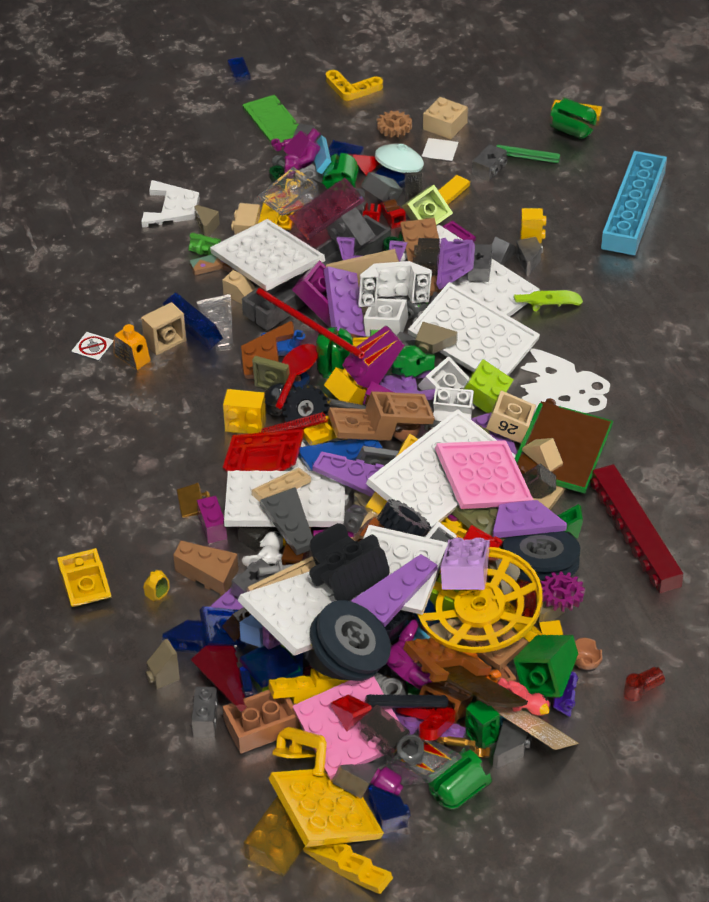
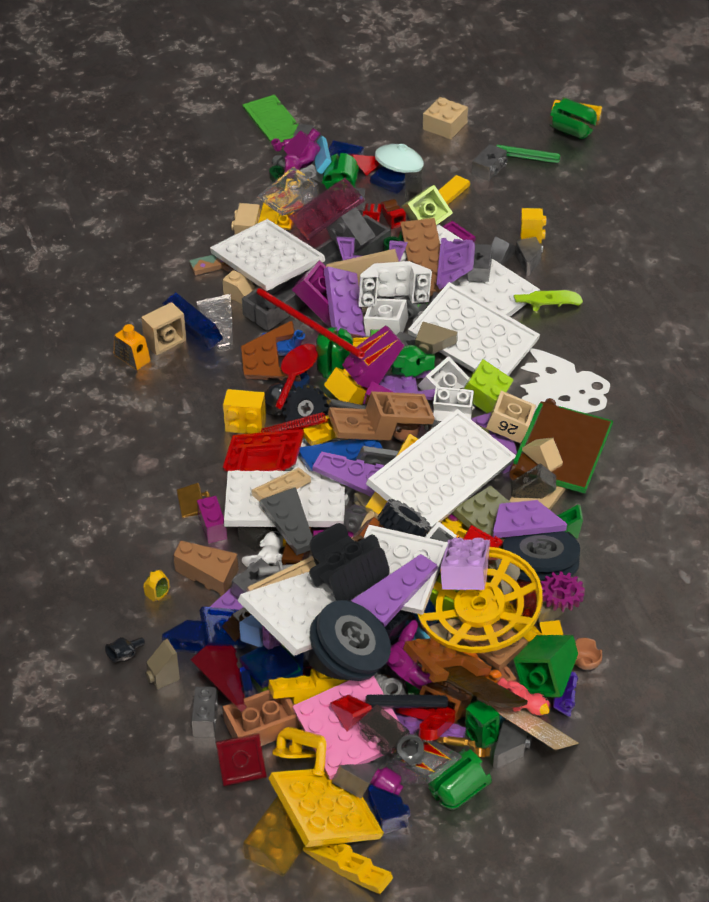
yellow slope [57,548,112,607] -> none
sticker [71,332,114,360] -> none
white wing [142,180,200,227] -> none
bright green hips [189,233,221,255] -> none
dark tan slope [194,205,220,237] -> none
clear blue tile [228,57,250,82] -> none
olive tile [252,356,290,389] -> none
yellow beam [326,70,383,101] -> none
dark grey slope [361,172,403,201] -> none
medium nougat gear [377,110,412,138] -> none
clear smoke brick [413,238,440,276] -> none
white sticker [422,138,459,161] -> none
bright pink plate [435,440,533,509] -> none
dark red brick [590,464,684,593] -> none
medium azure brick [601,151,667,255] -> none
clear red piece [623,667,665,702] -> none
none -> black piece [105,637,145,662]
none -> dark red tile [216,733,267,786]

